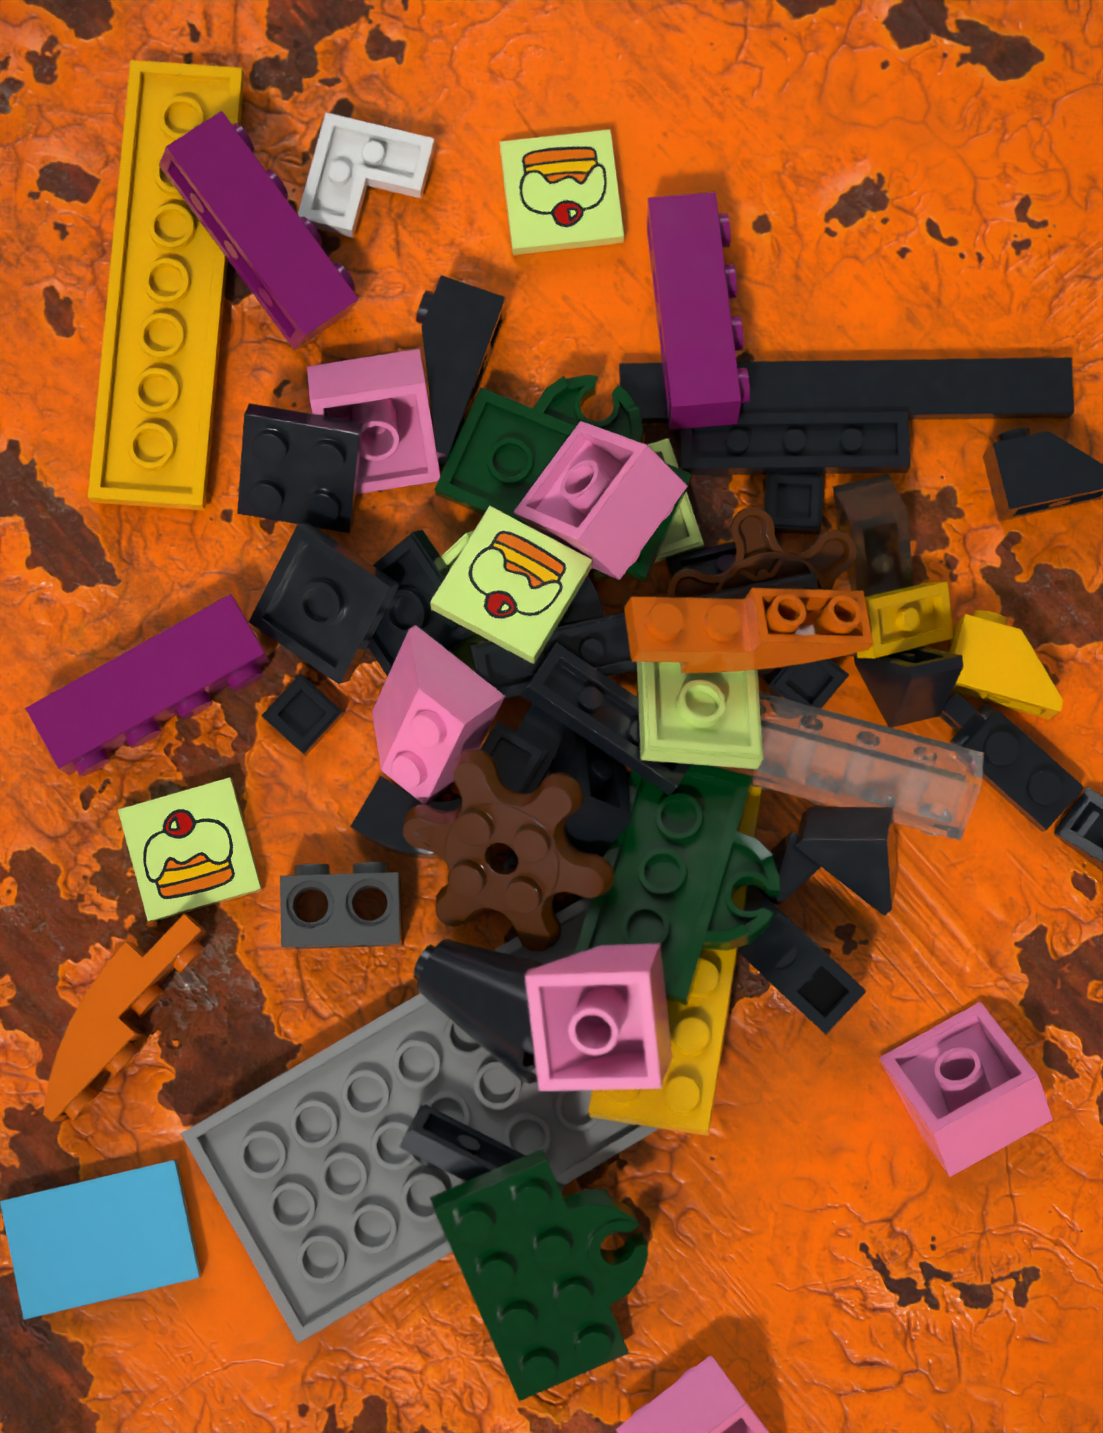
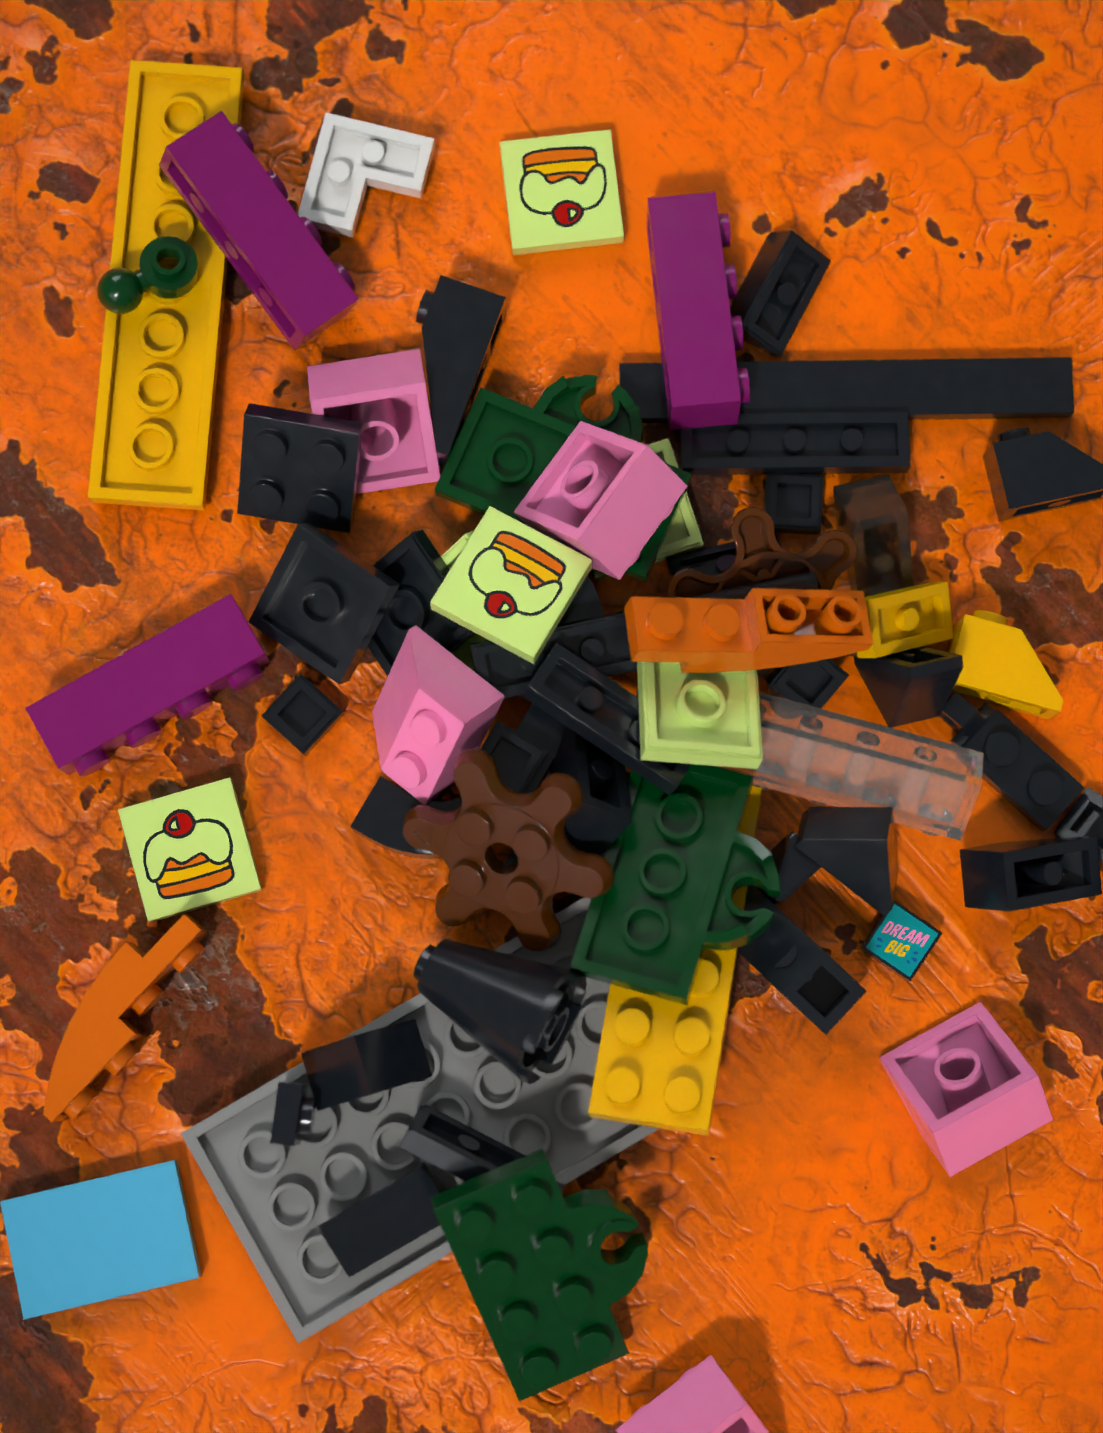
dark grey brick [280,862,403,950] -> none
bright pink slope [525,944,672,1091] -> none
none -> dark green plate [97,236,198,314]
none -> black plate [270,1081,316,1146]
none -> black slope [301,1019,432,1111]
none -> black slope [318,1165,441,1278]
none -> black slope [730,230,831,357]
none -> tile [859,900,942,982]
none -> black slope [960,836,1102,912]

